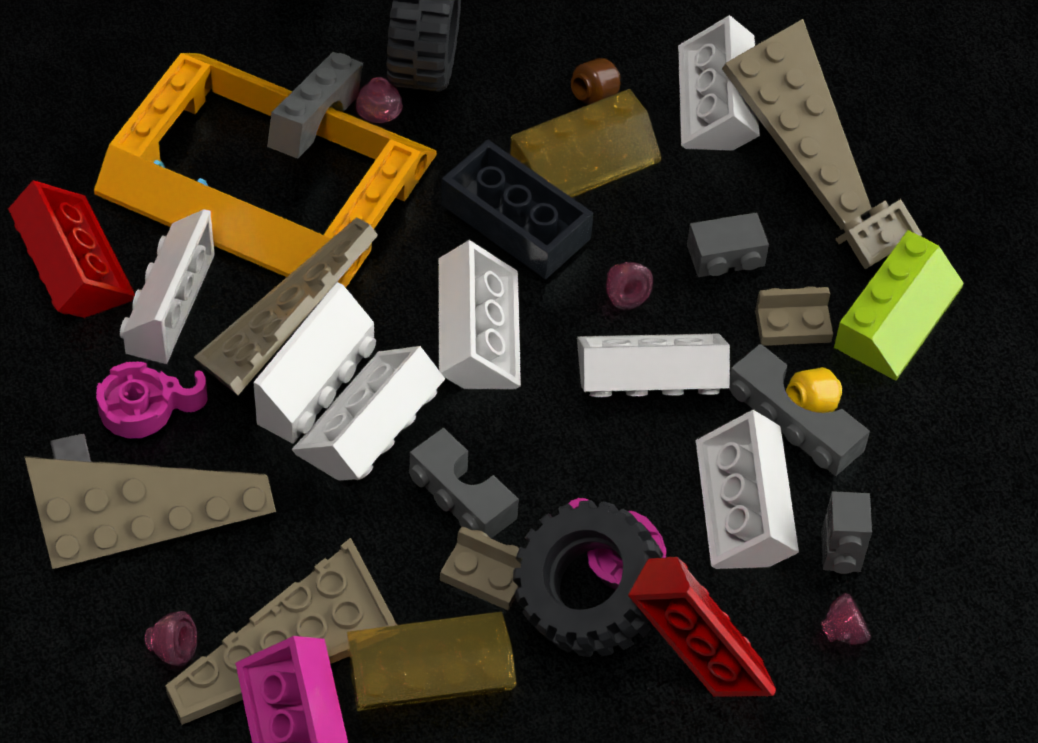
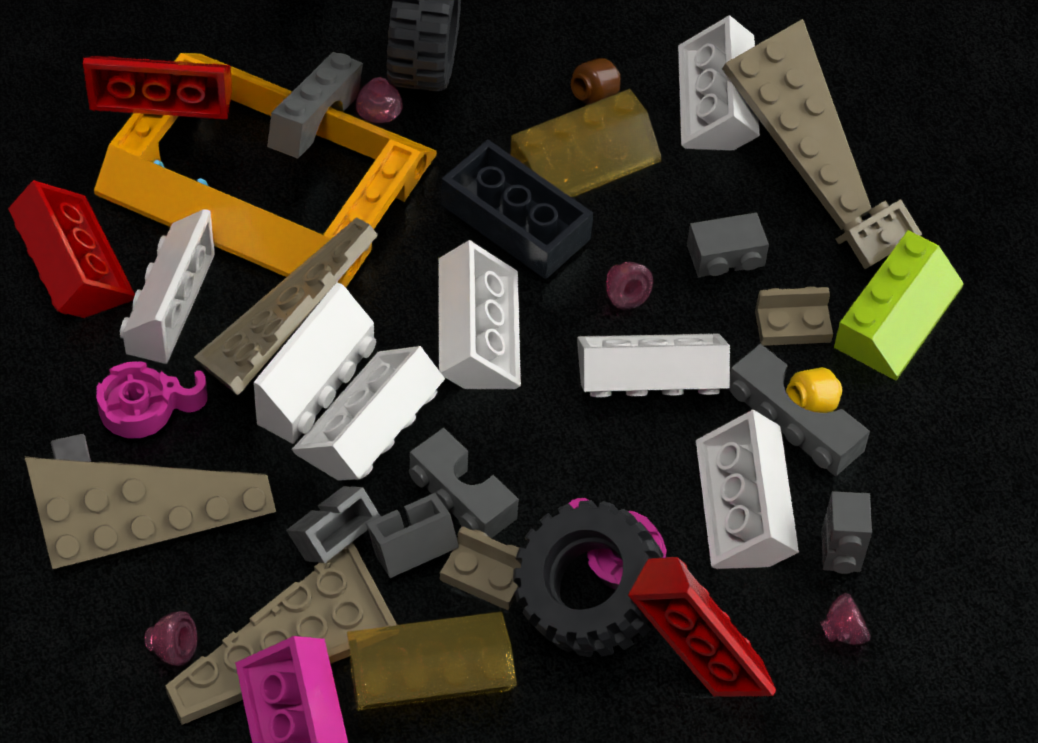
none -> red slope [83,56,232,119]
none -> dark grey piece [286,486,381,563]
none -> dark grey piece [366,493,459,578]

